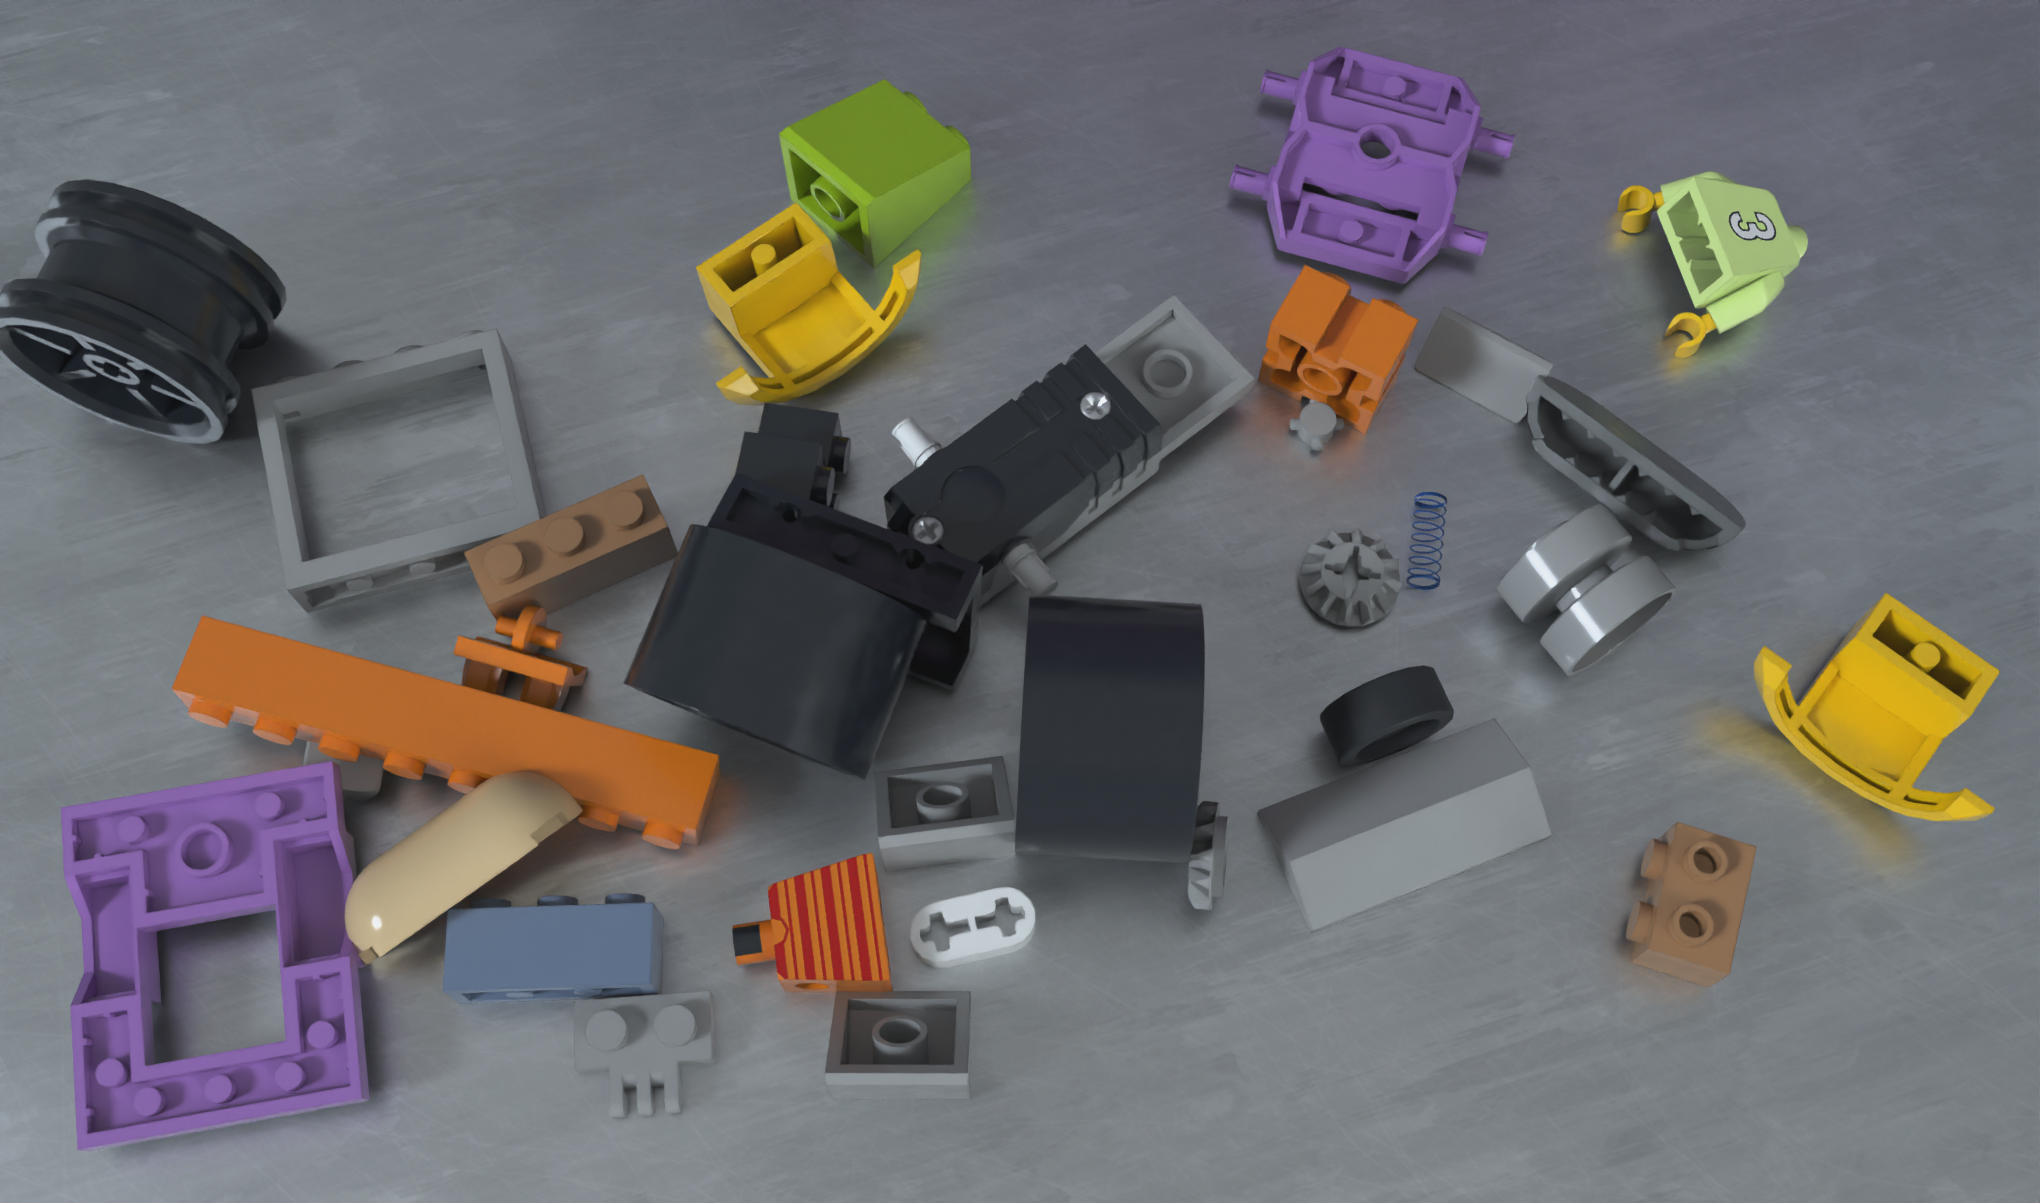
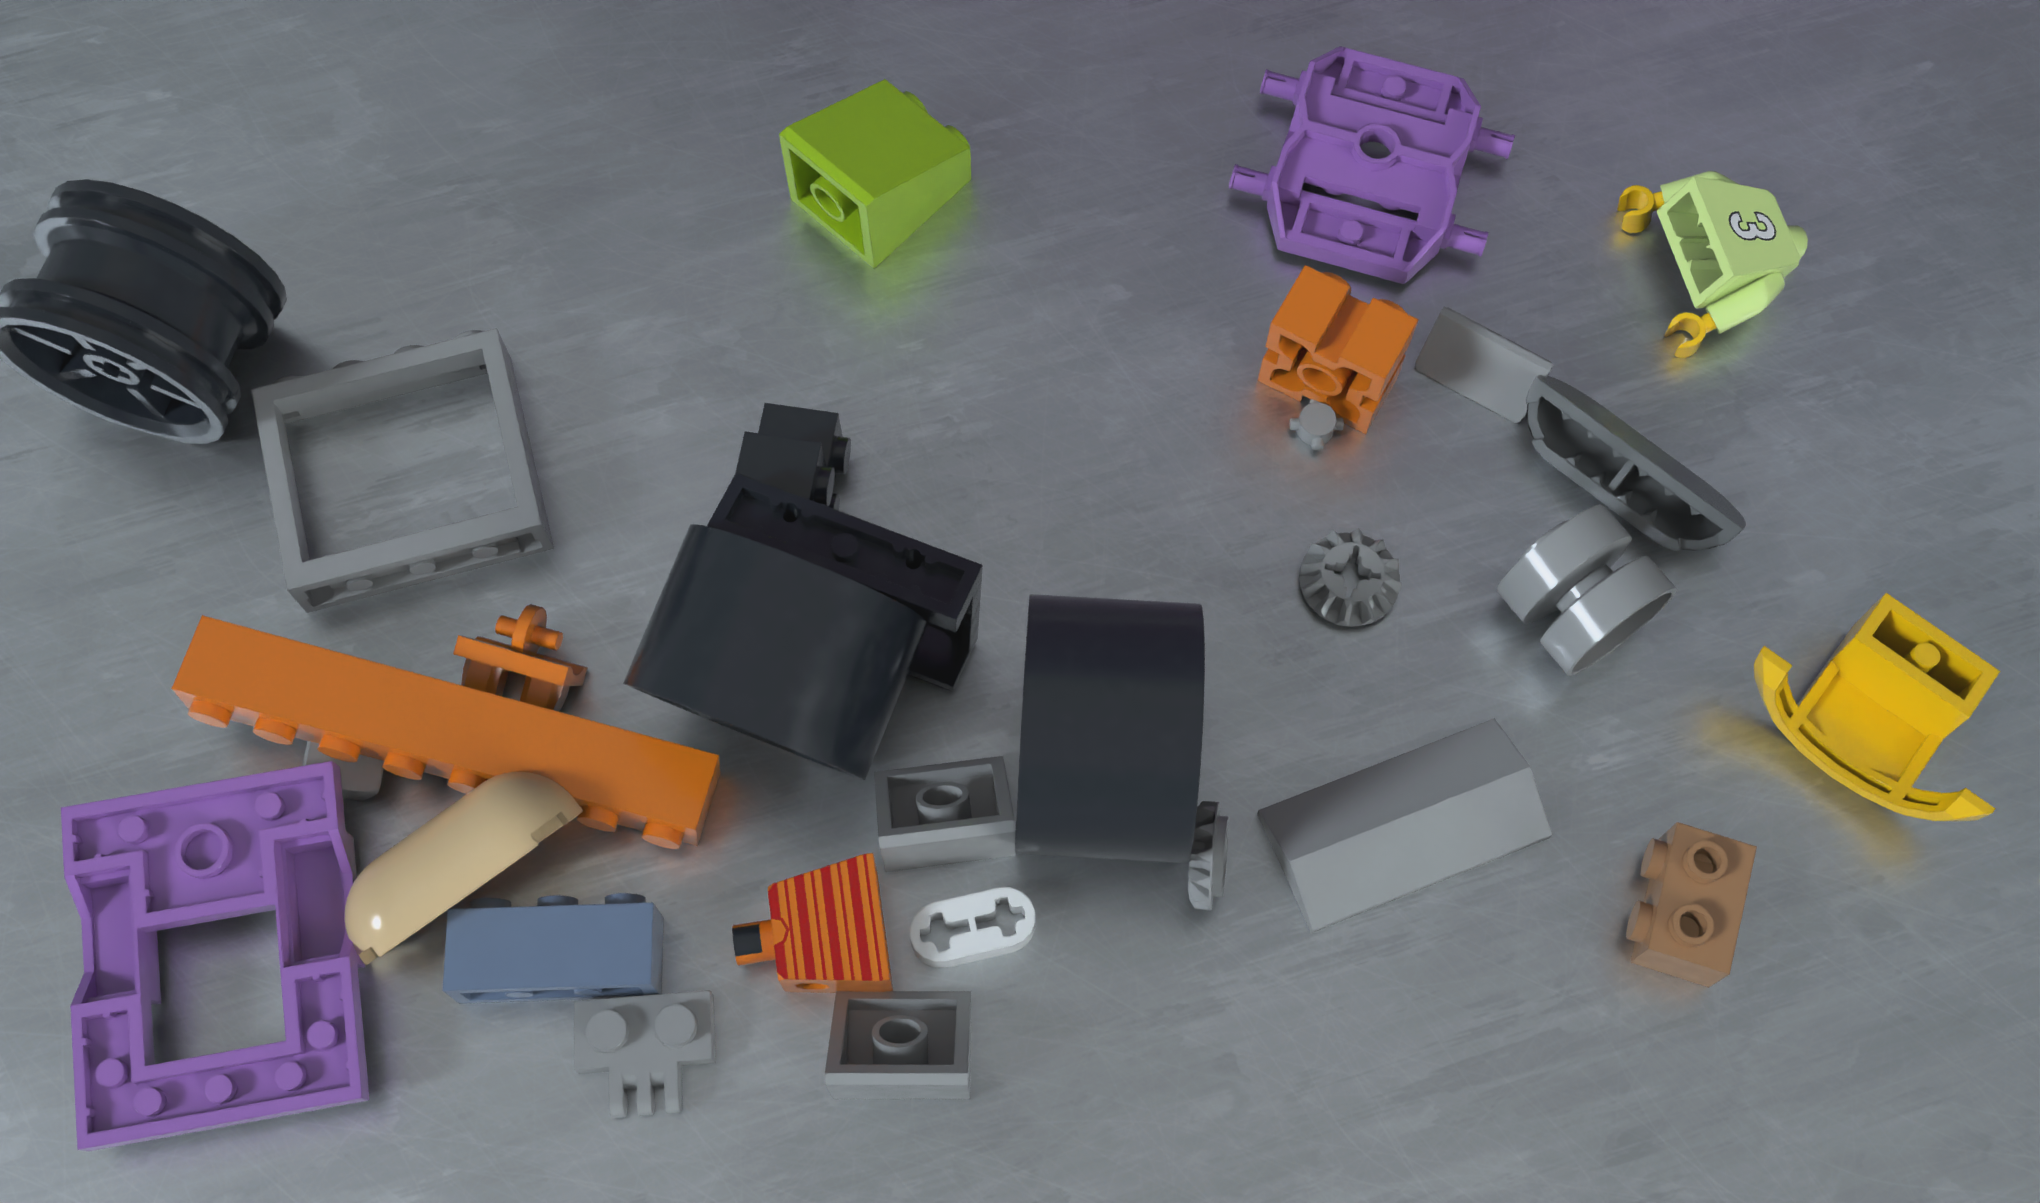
medium nougat brick [464,474,678,621] -> none
yellow piece [696,203,921,406] -> none
black piece [883,294,1255,607] -> none
black tyre [1320,665,1454,766] -> none
blue piece [1406,492,1447,590] -> none

